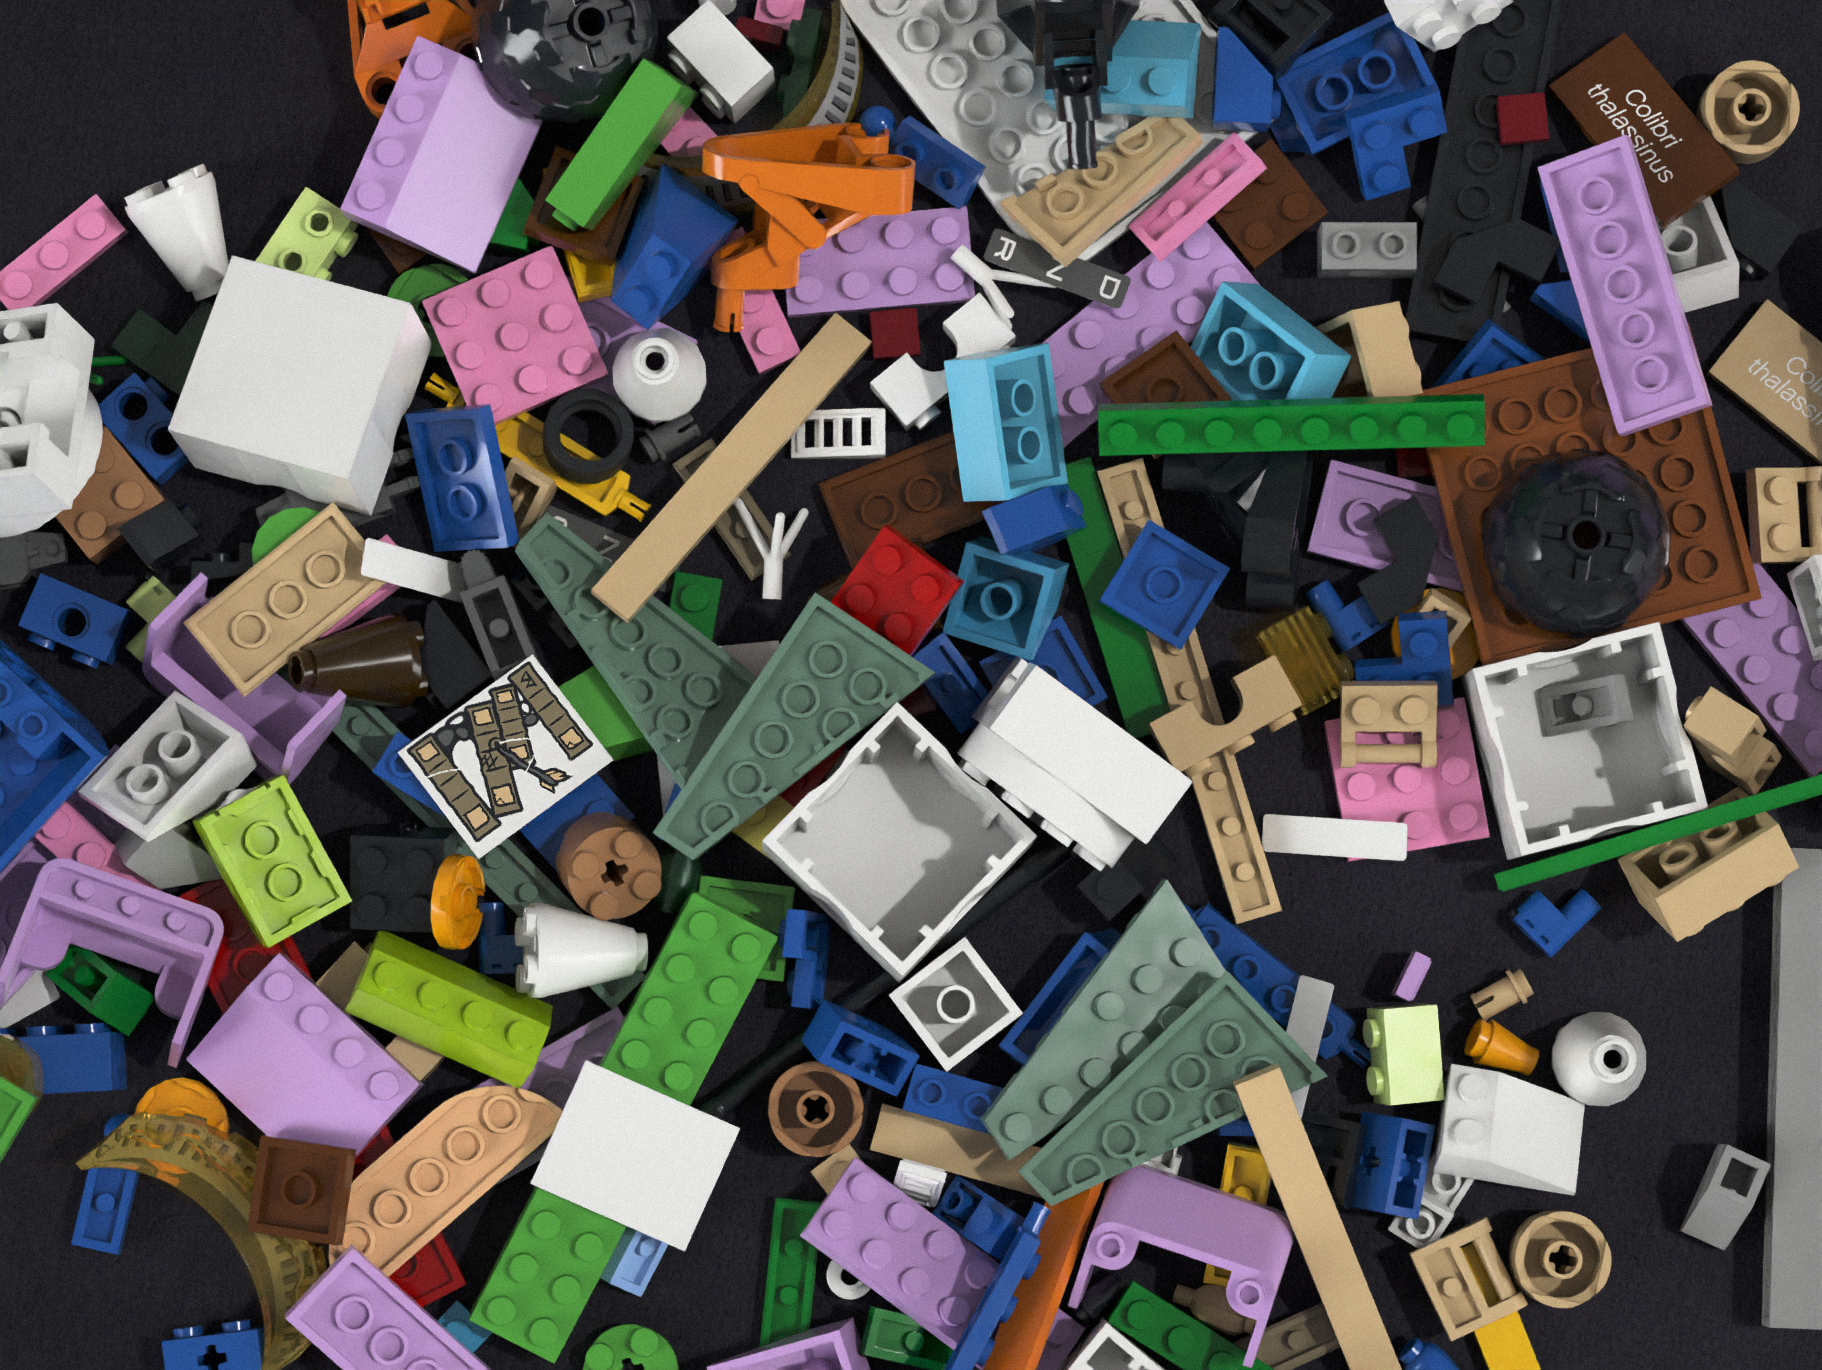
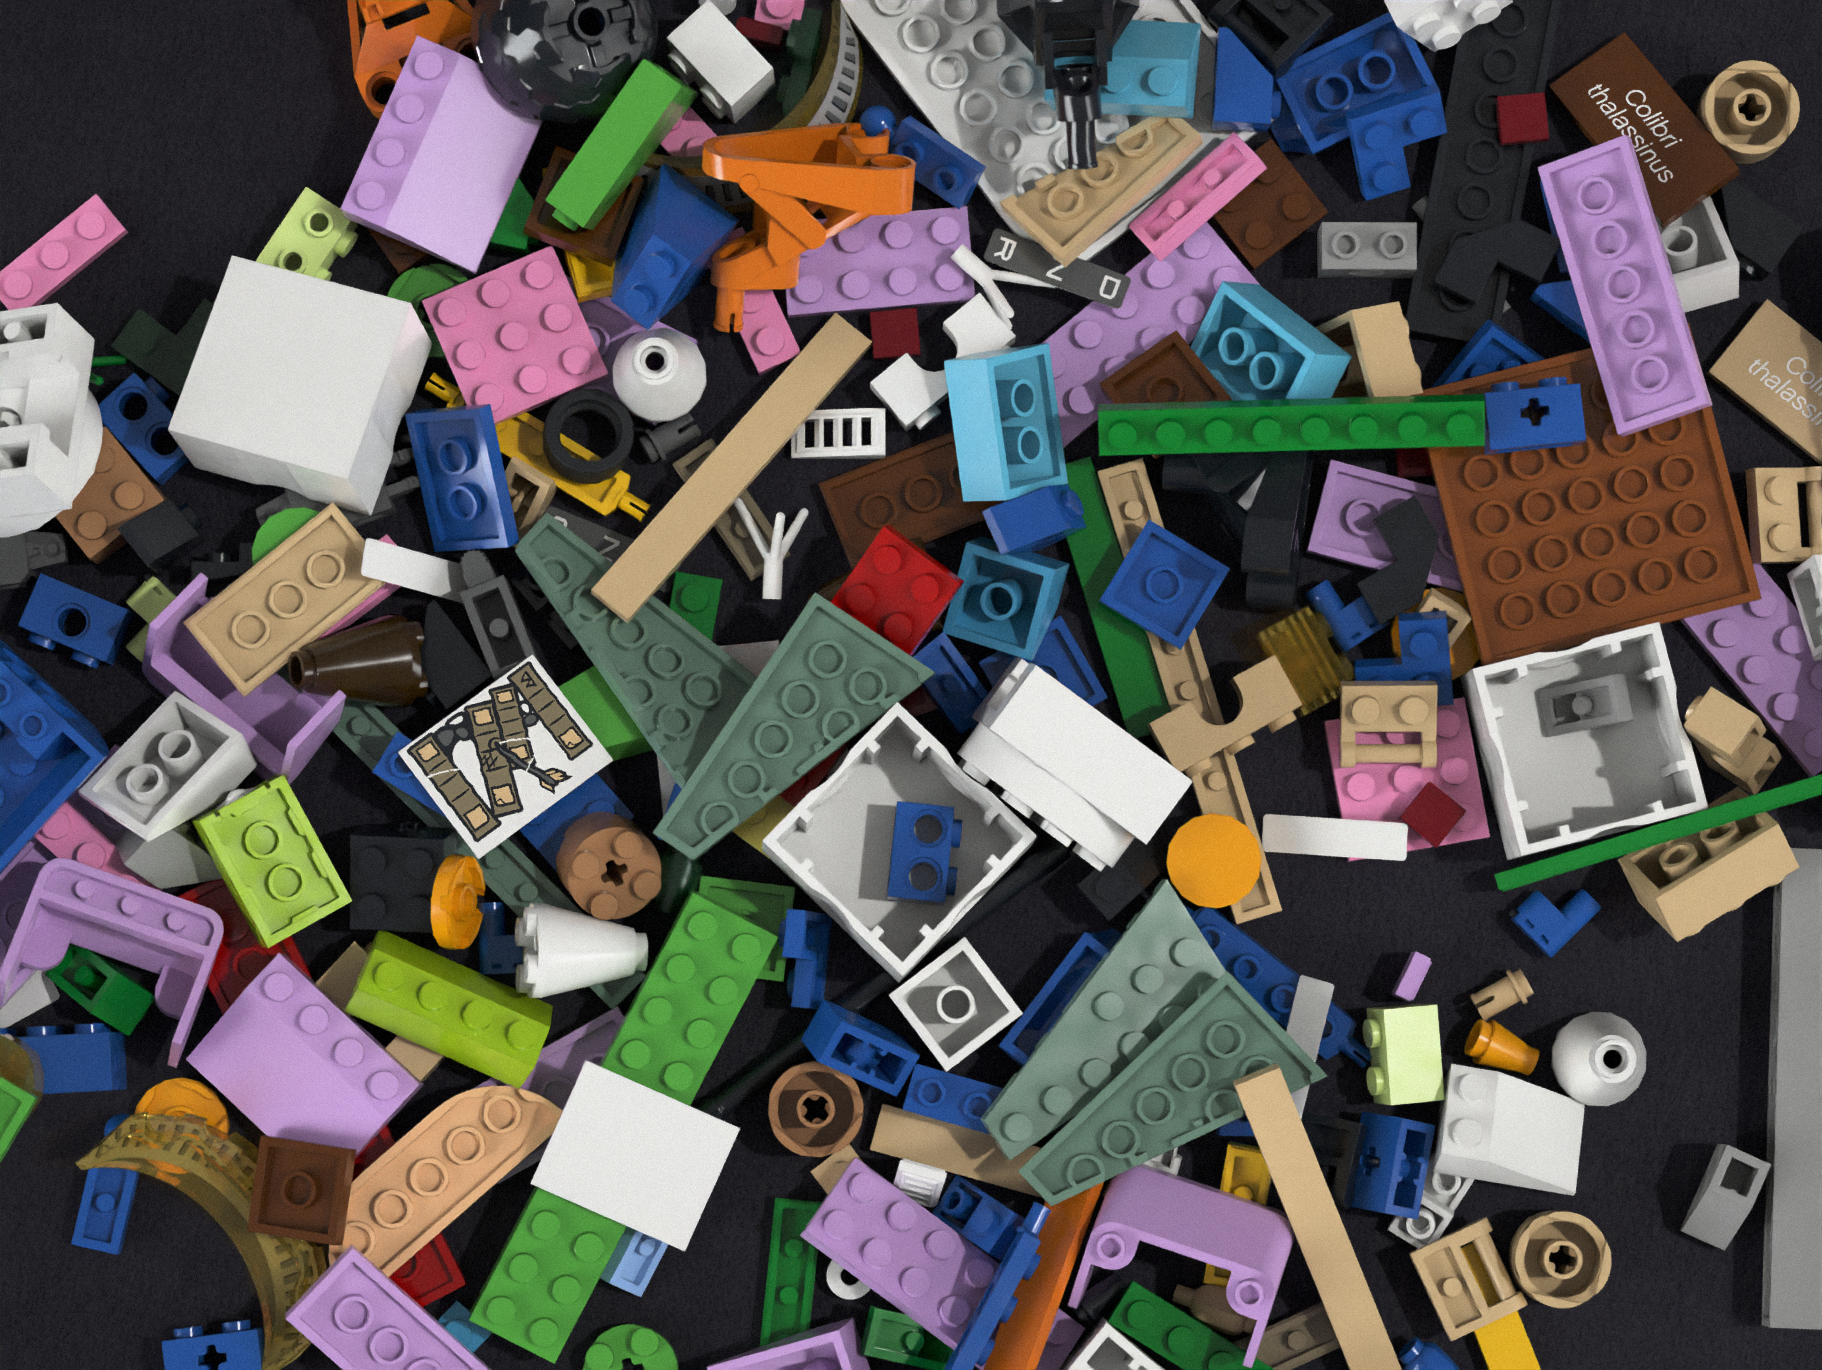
white cone [124,164,229,301] -> none
black piece [1481,449,1671,638] -> none
none -> blue brick [886,801,962,906]
none -> light orange tile [1166,813,1262,909]
none -> dark red tile [1398,781,1466,848]
none -> blue brick [1484,377,1586,455]

